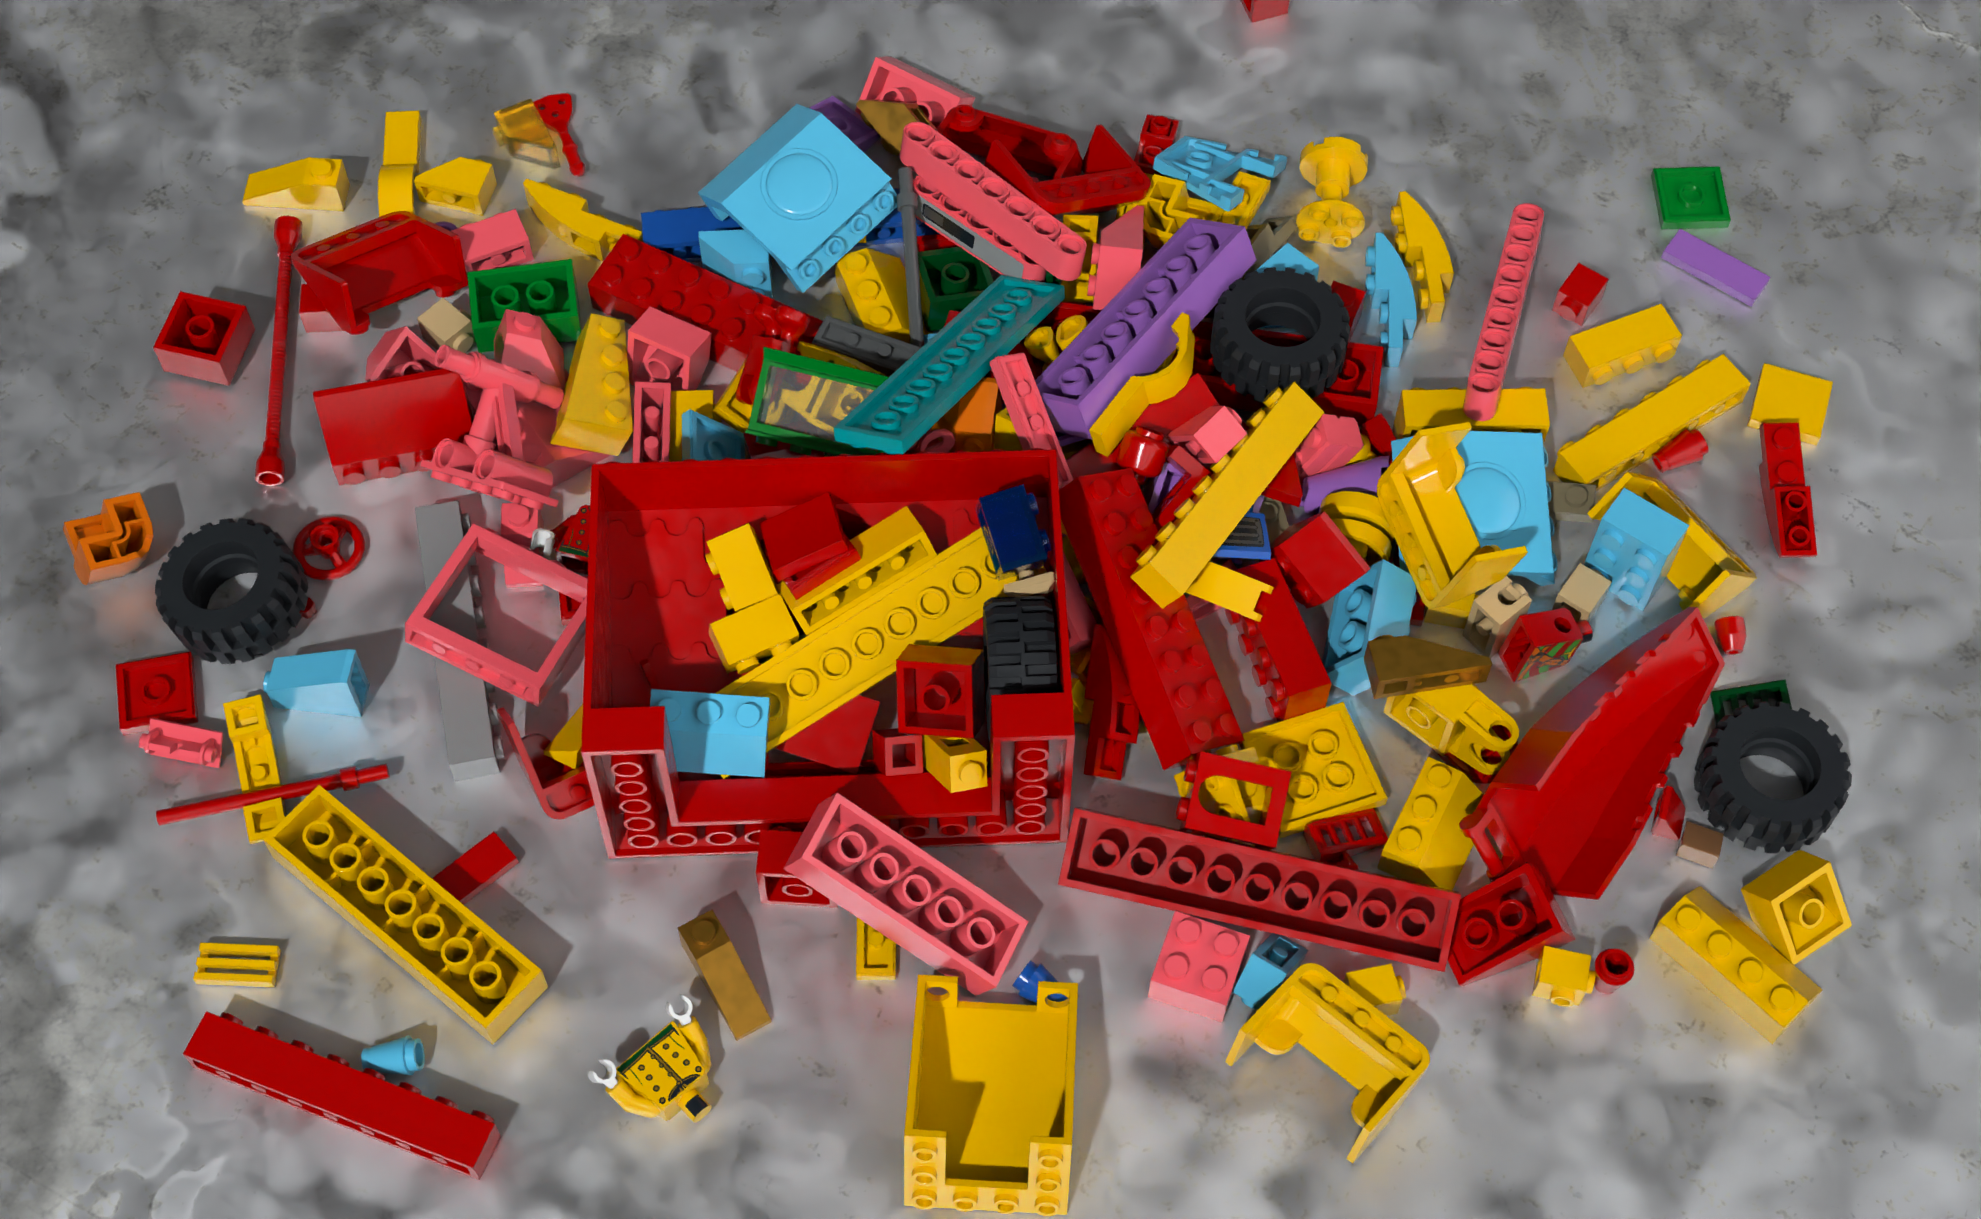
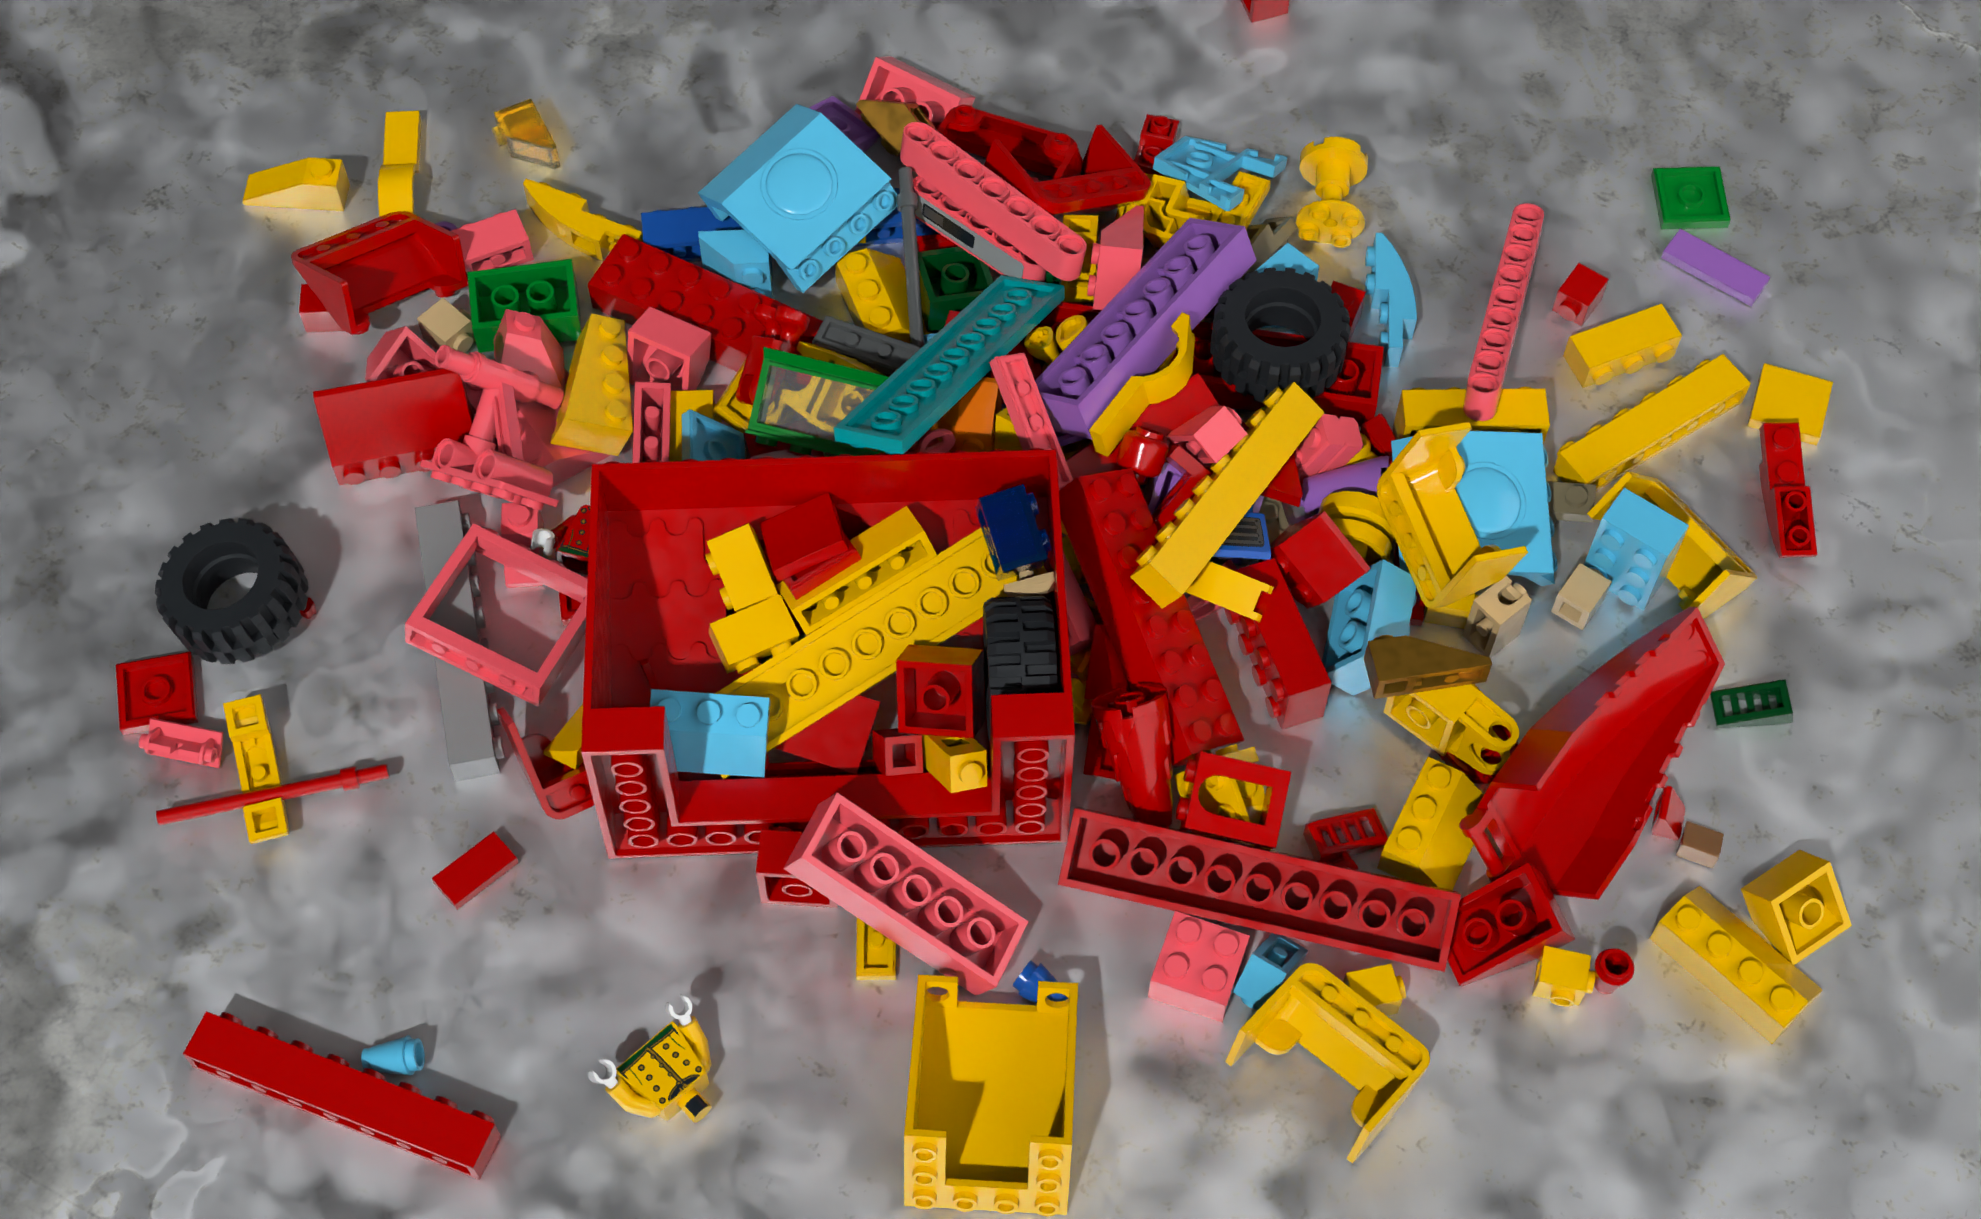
orange brick [63,492,153,585] -> none
red brick [153,291,255,386] -> none
yellow tile [193,943,281,988] -> none
red hose [255,215,303,486] -> none
medium azure slope [263,649,370,717] -> none
yellow brick [263,785,548,1045] -> none
red piece [292,516,365,581] -> none
yellow slope [414,157,497,216] -> none
red piece [531,93,586,177] -> none
pearl gold slope [678,909,771,1041] -> none
yellow plate [1239,702,1388,839] -> none
yellow slope [1390,191,1454,323] -> none
red torso [1498,608,1593,683] -> none
red cone [1652,428,1709,473] -> none
black tyre [1694,701,1852,854] -> none
red hose [1714,616,1747,655] -> none
none -> red cone [1090,683,1173,827]

